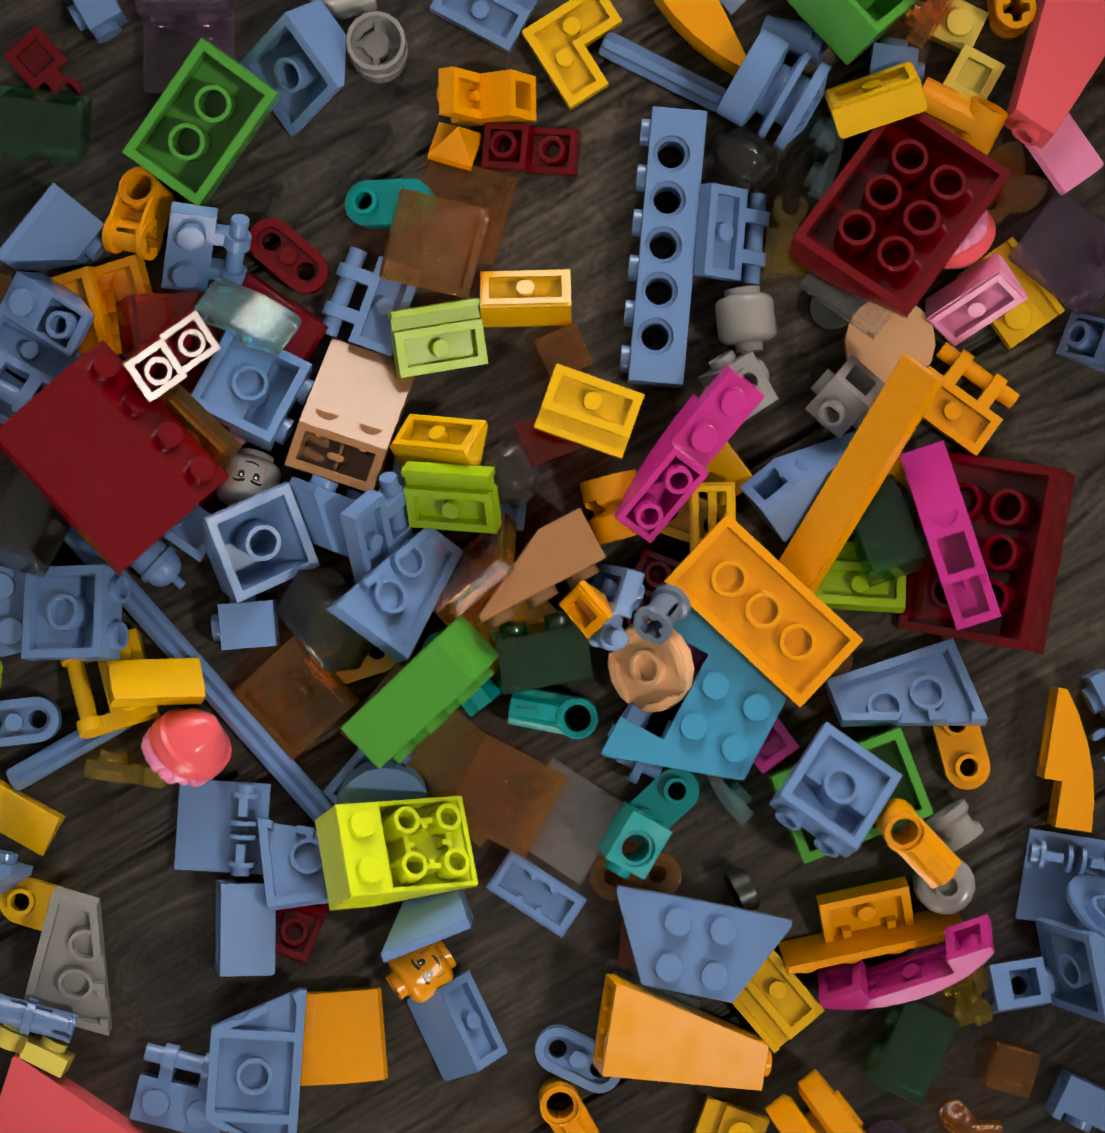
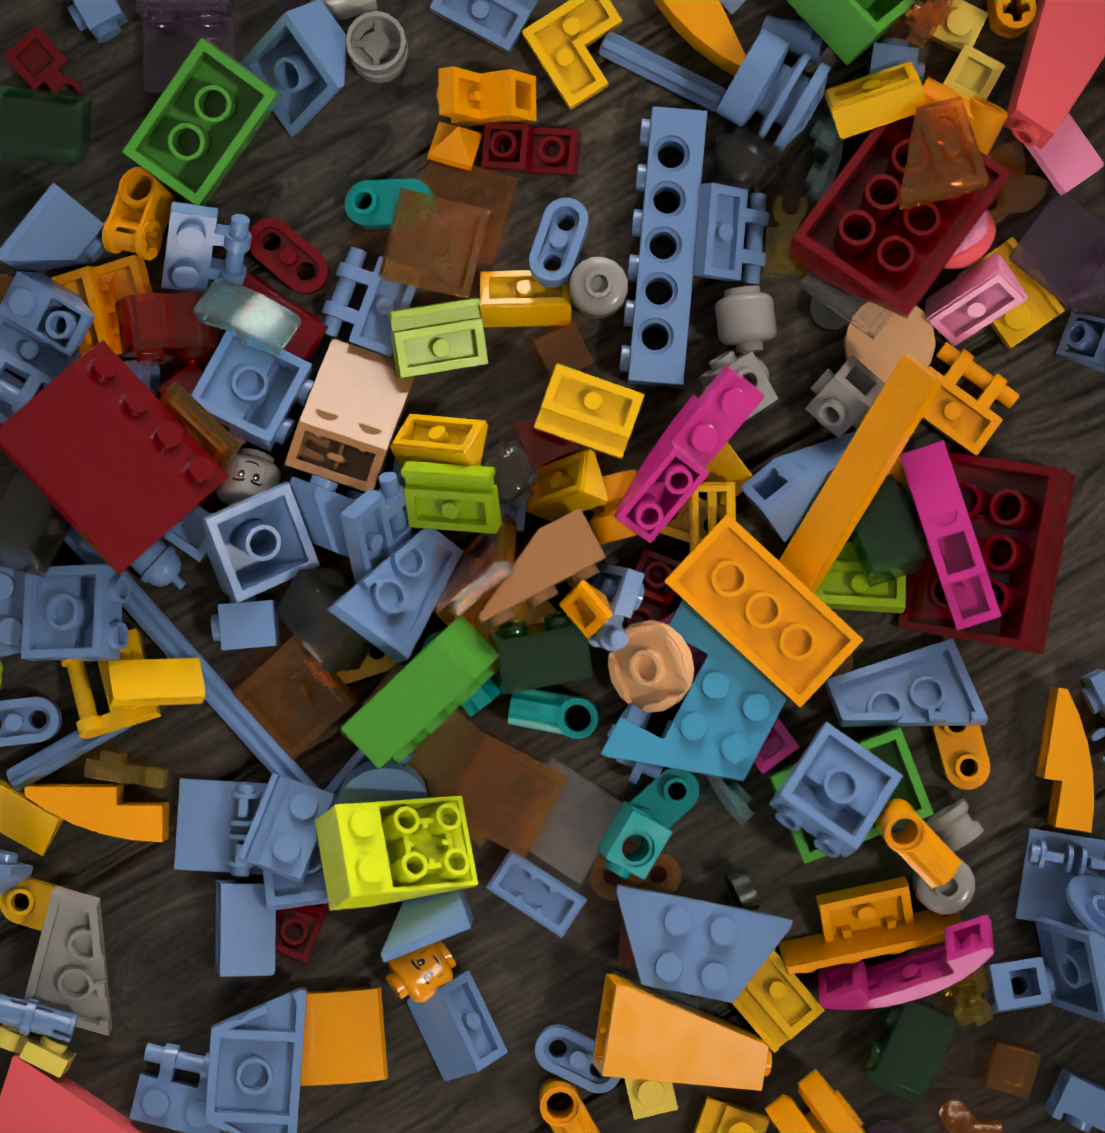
slope [122,309,221,402] -> none
coral hair [140,708,232,787] -> none
sand blue bush [633,584,691,644] -> none
none -> light orange slope [24,784,169,842]
none -> medium blue plate [238,773,336,884]
none -> yellow slope [526,449,608,521]
none -> medium blue plate [529,198,589,288]
none -> light grey head [569,257,628,318]
none -> light yellow plate [624,1078,678,1120]
none -> clear orange wing [899,96,989,210]

